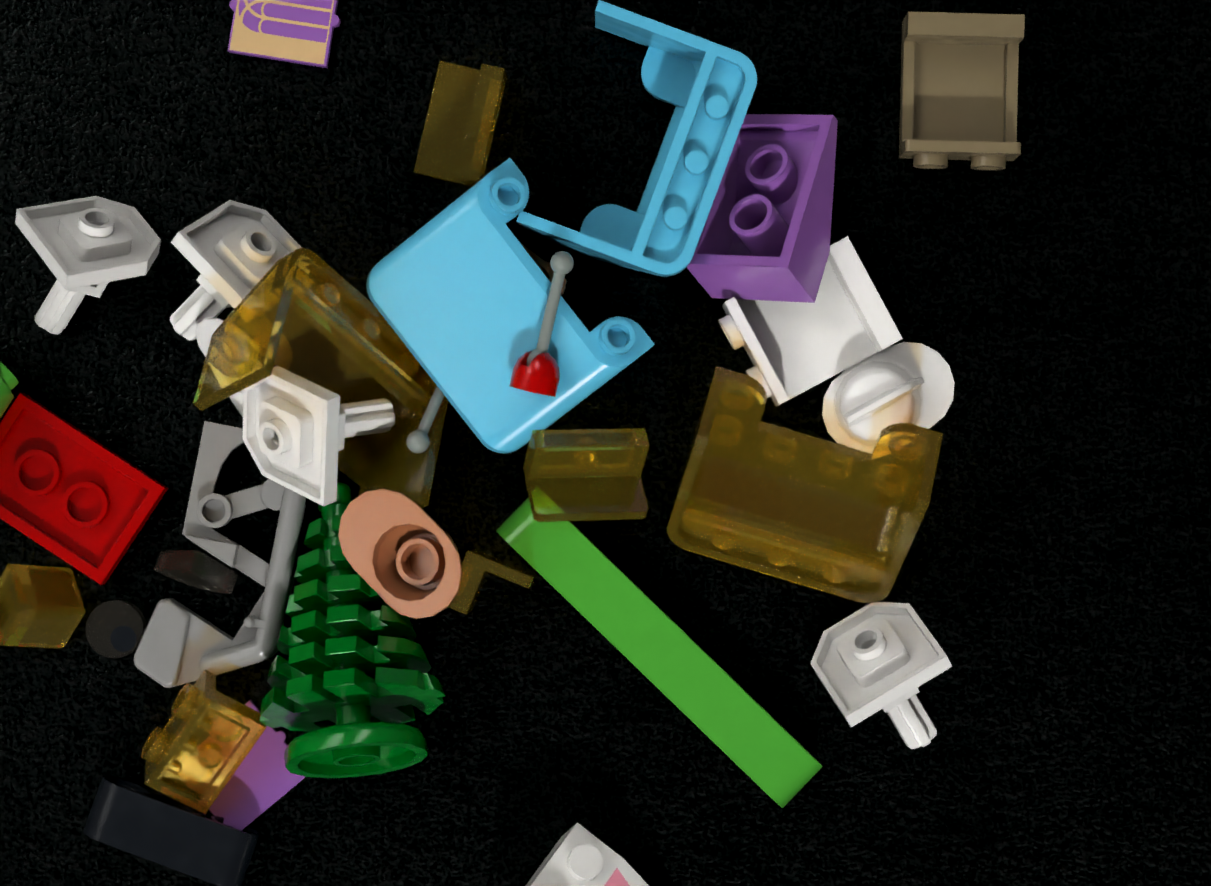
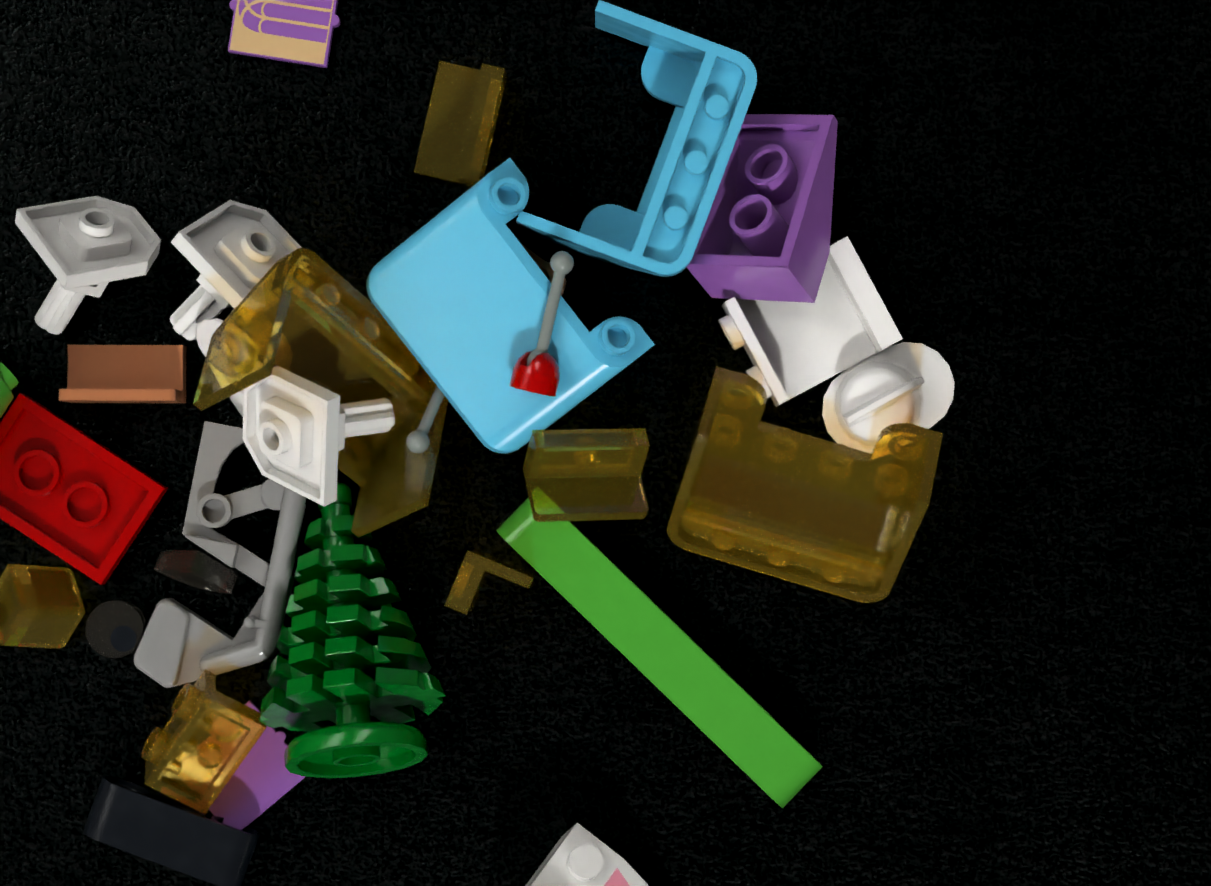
nougat piece [338,488,463,619] -> none
white piece [810,602,953,749] -> none
dark tan panel [899,11,1025,171] -> none
none -> nougat panel [59,345,186,403]

